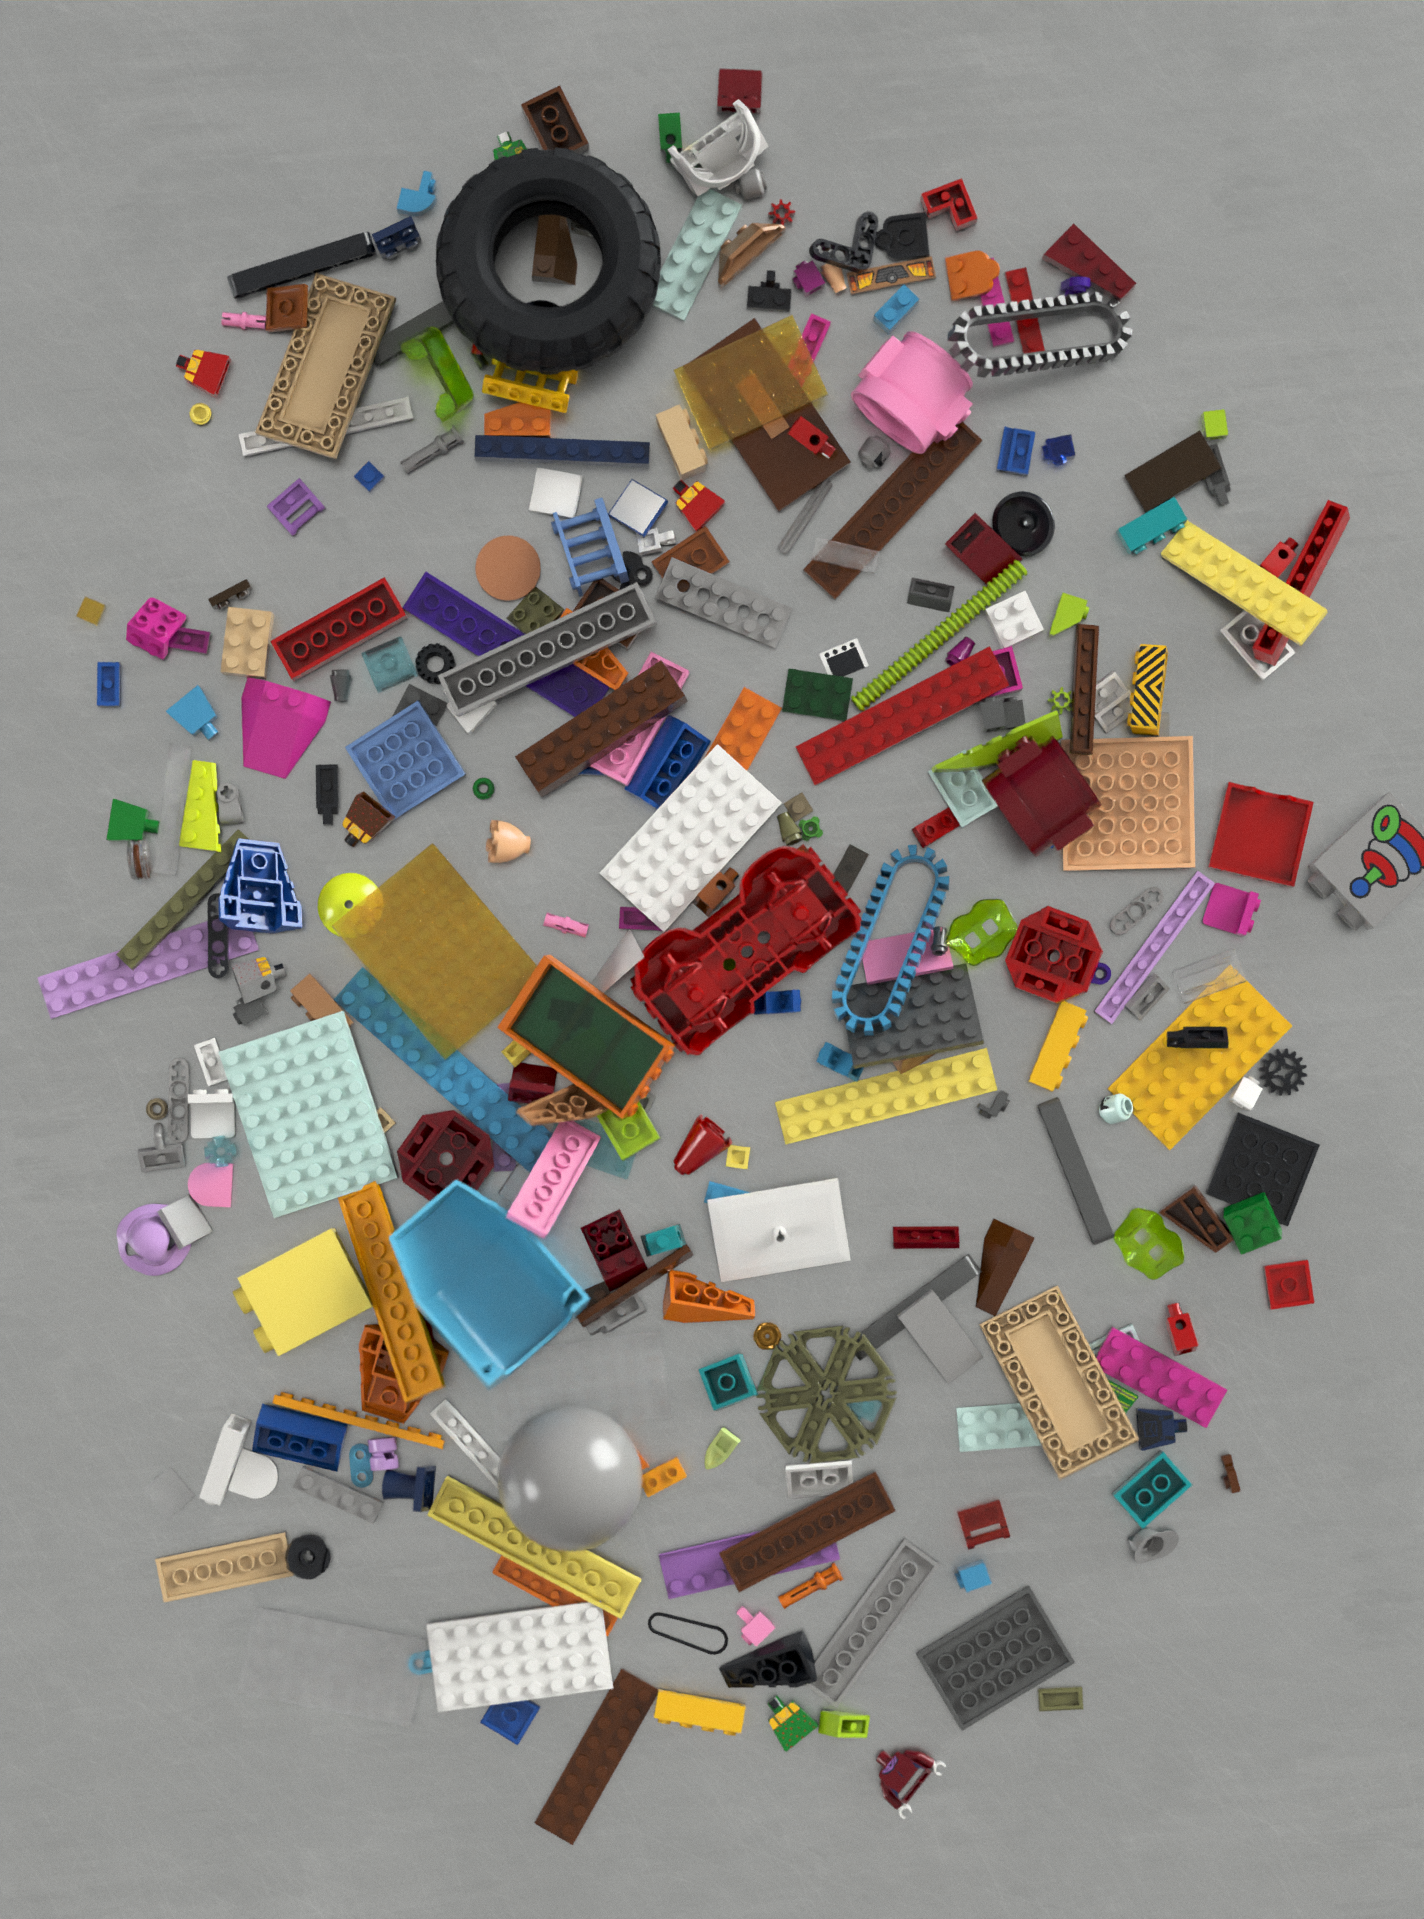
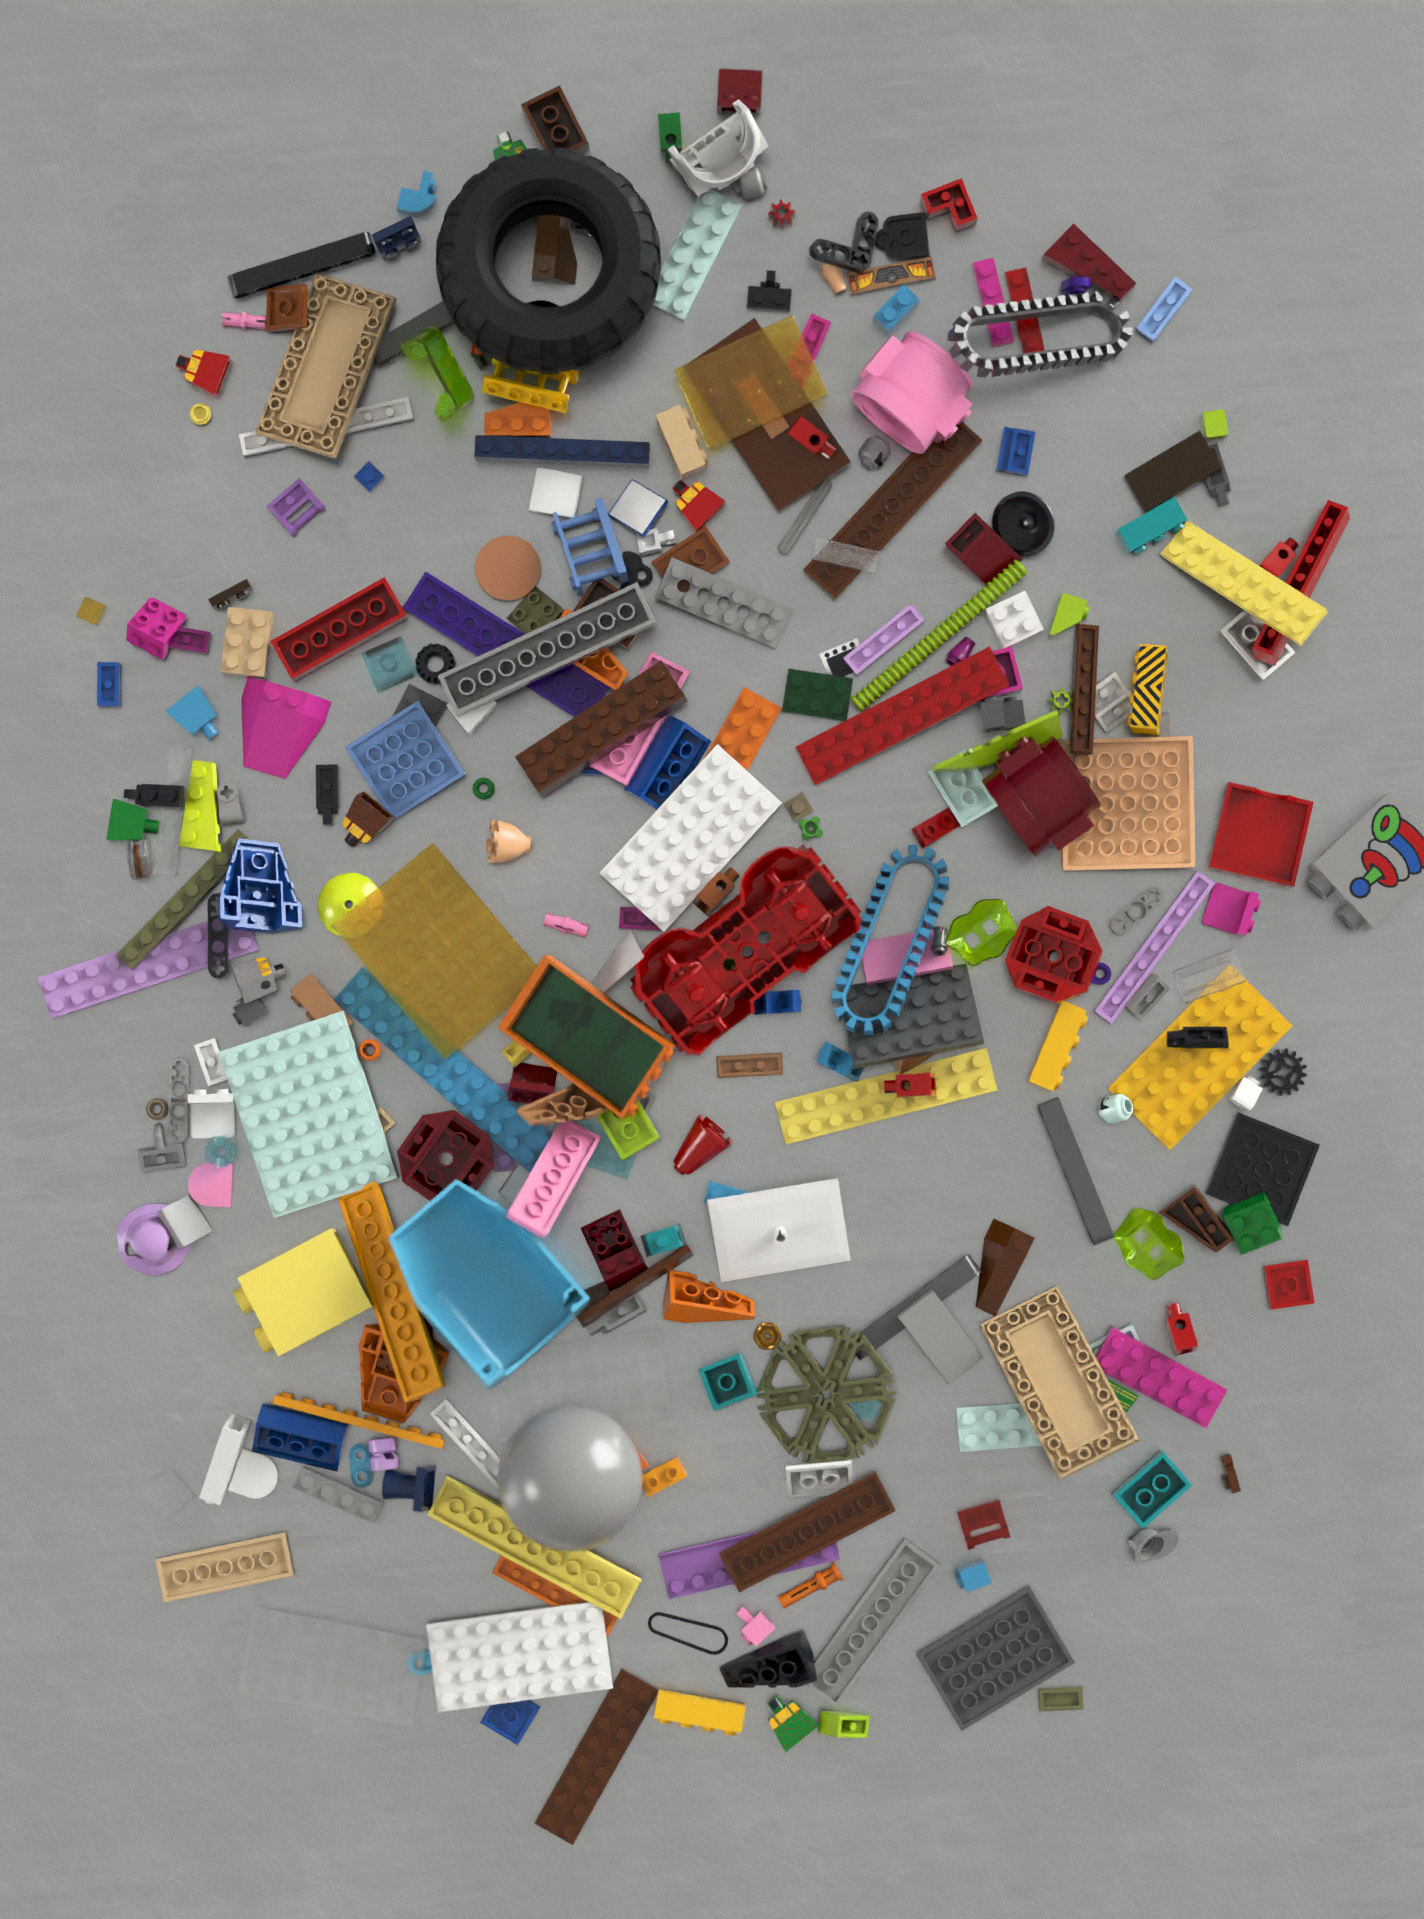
black plate [285,1535,330,1579] -> none
dark grey cone [330,669,351,701] -> none
light grey pin [400,426,464,474] -> none
yellowish green plate [705,1427,741,1469] -> none
medium nougat wedge [718,223,786,289] -> none
light yellow plate [726,1145,750,1169] -> none
olive cone [777,812,802,846] -> none
magenta brick [792,260,825,297] -> none
clear smoke tile [832,844,869,898] -> none
dark red torso [876,1750,946,1819] -> none
dark red plate [893,1226,960,1249] -> none
dark grey slope [907,577,955,612] -> none
orange plate [945,250,1000,301] -> none
dark grey bracket [976,1090,1010,1119] -> none
clear blue brick [1041,434,1076,466] -> none
torso [1136,1408,1187,1451] -> none
none -> black hinge [123,784,184,808]
none -> orange cone [358,1039,380,1061]
none -> medium nougat tile [716,1053,783,1078]
none -> lavender plate [843,604,924,676]
none -> red torso [884,1073,936,1097]
none -> light blue plate [1135,277,1193,342]

